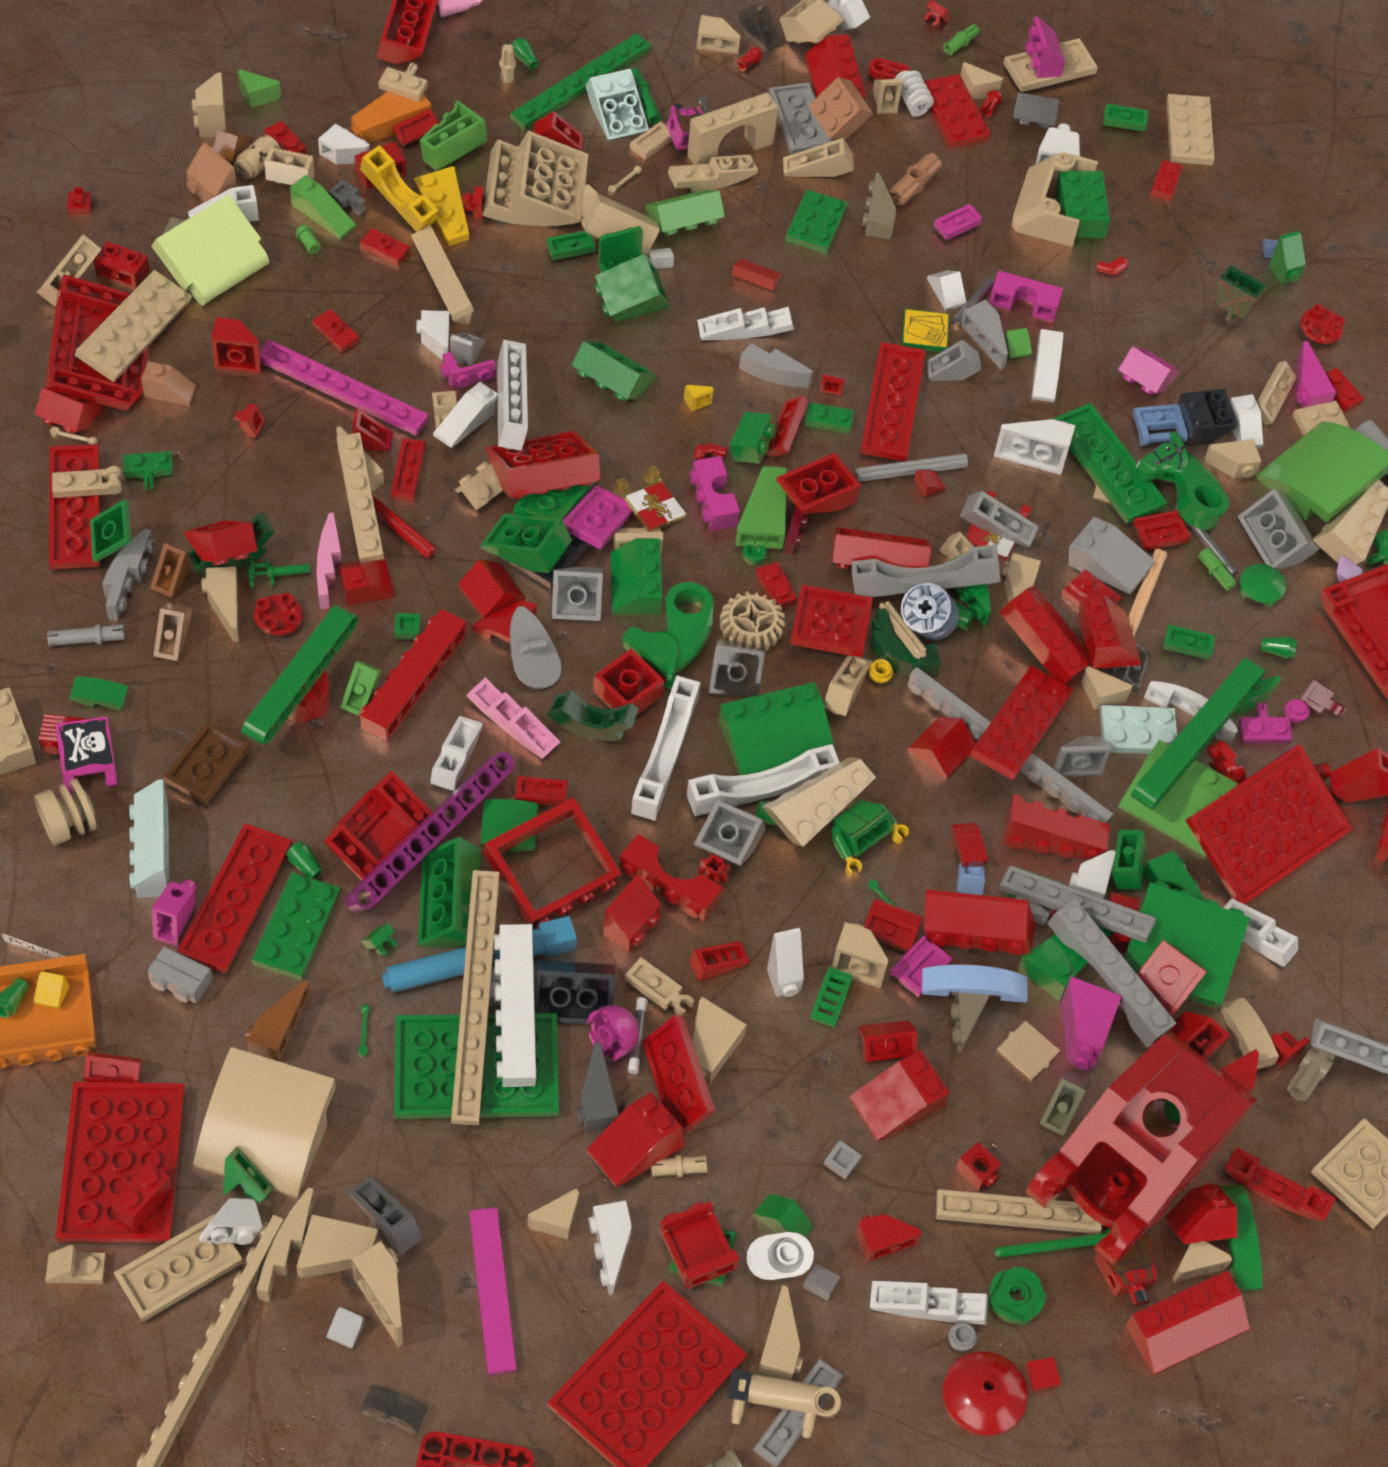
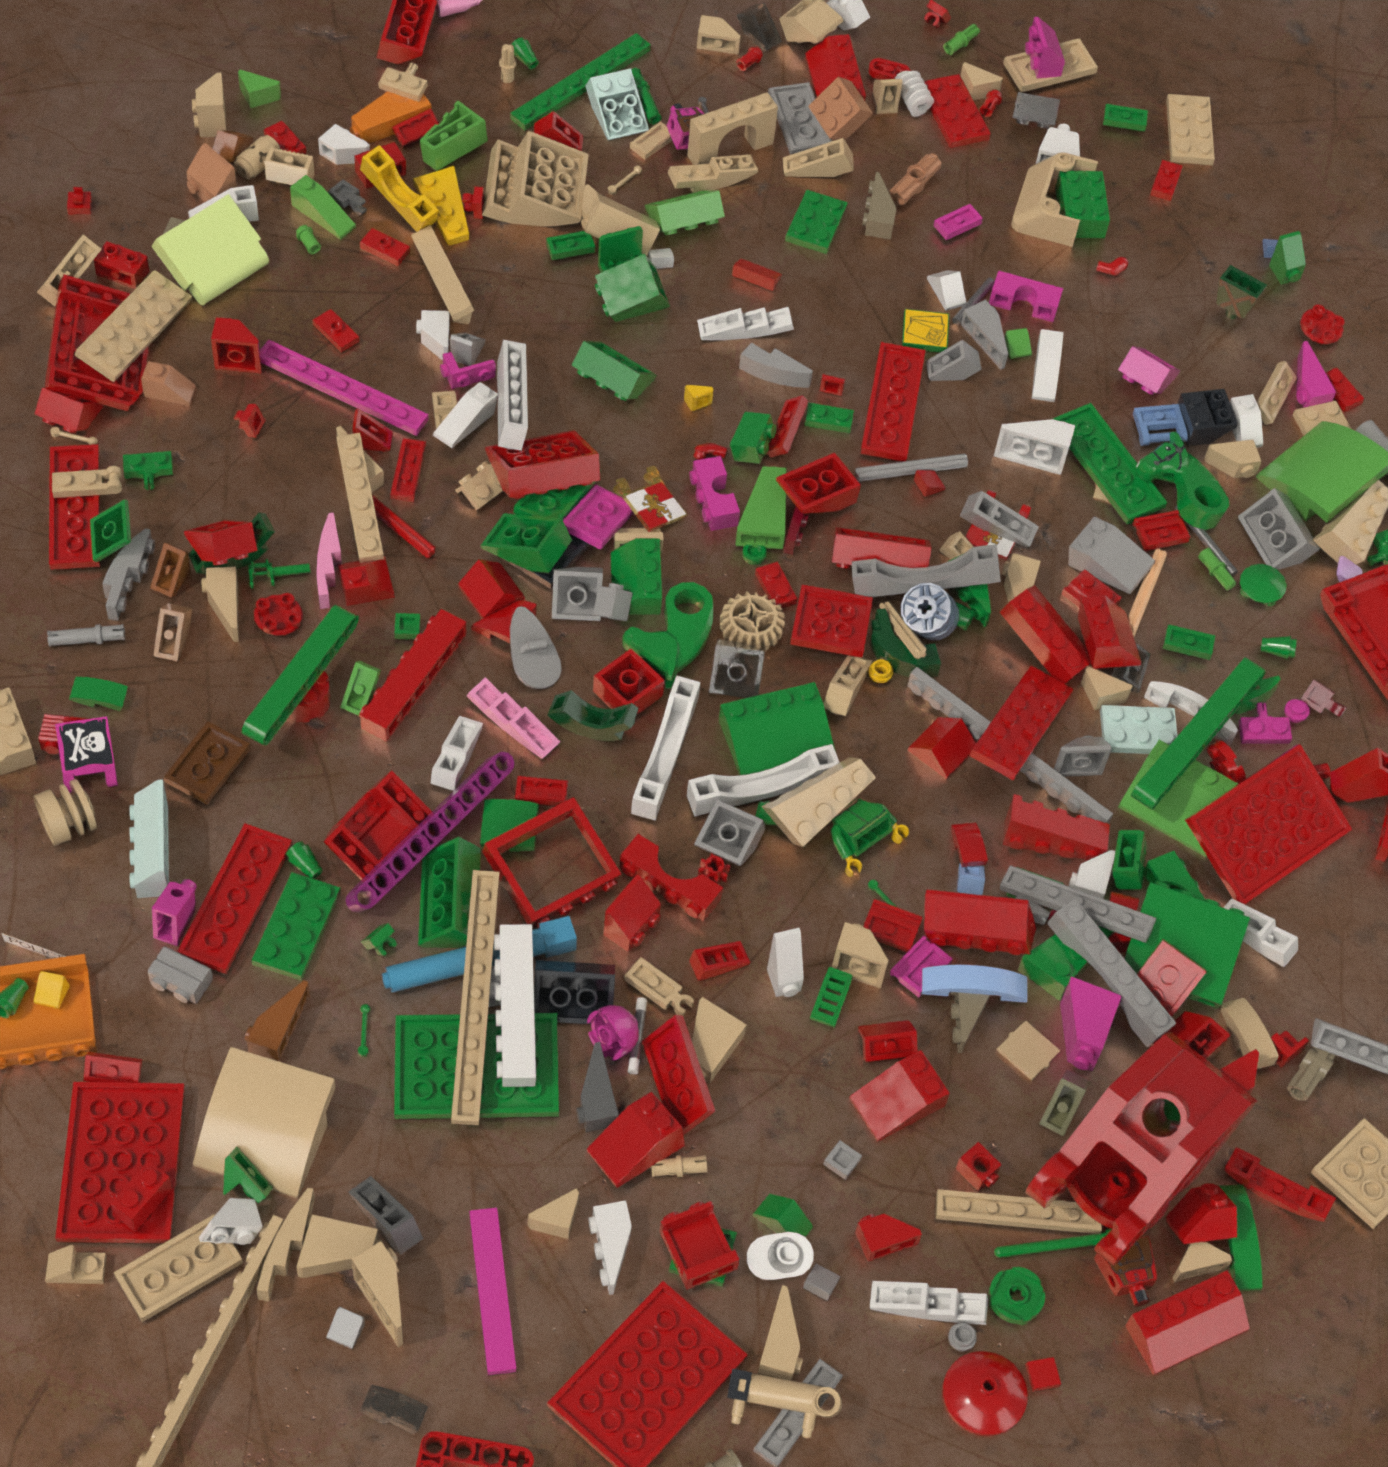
none -> light grey brick [593,583,632,621]

